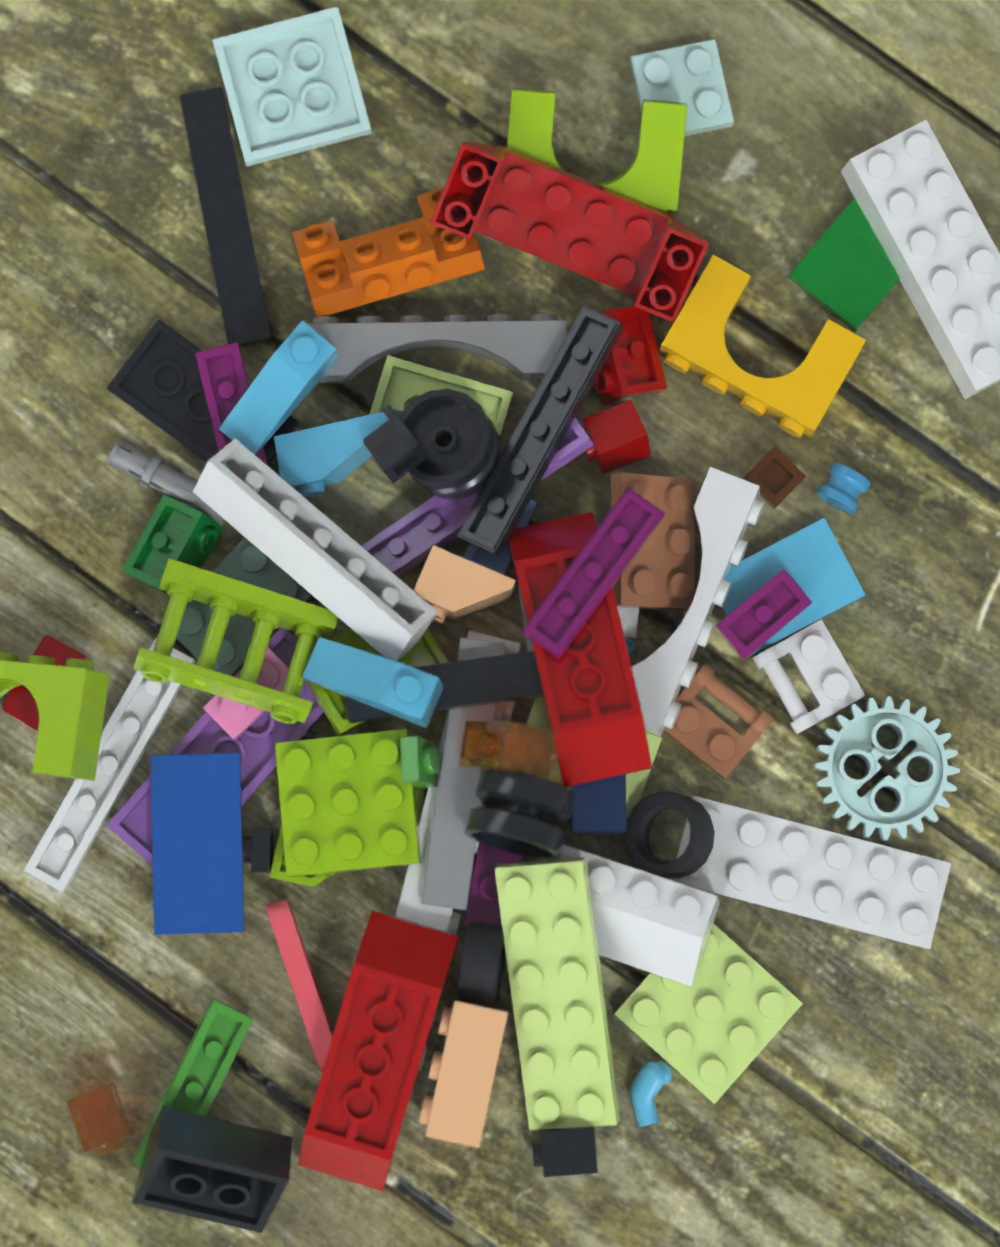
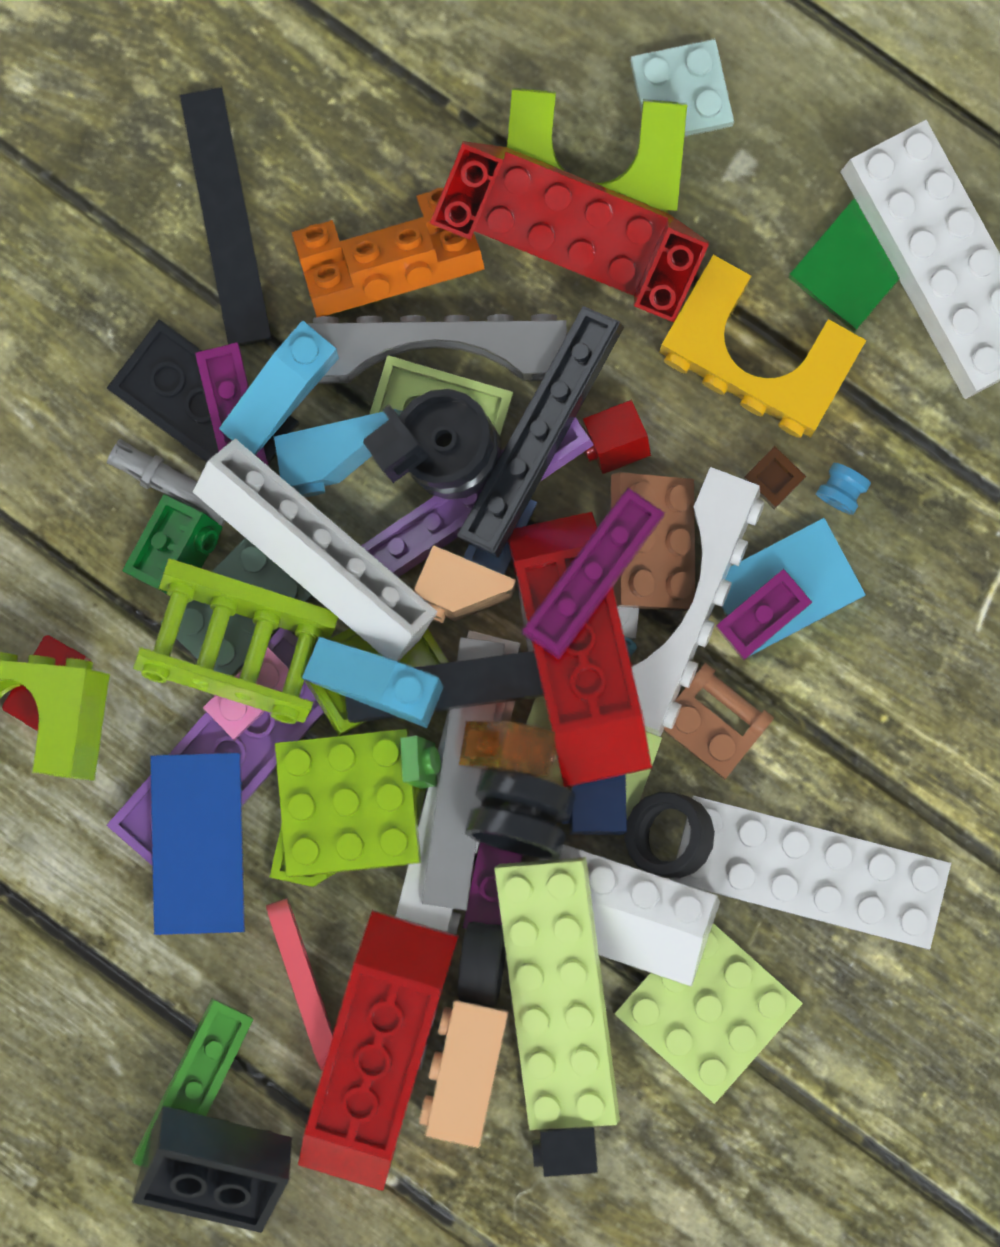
white plate [24,638,195,893] -> none
clear orange brick [66,1083,132,1156] -> none
light aqua plate [212,7,372,166] -> none
black plate [244,827,274,873] -> none
red bracket [594,306,667,405] -> none
medium azure arm [629,1061,672,1127] -> none
white plate [752,619,865,735] -> none
light aqua gear [814,696,960,841] -> none

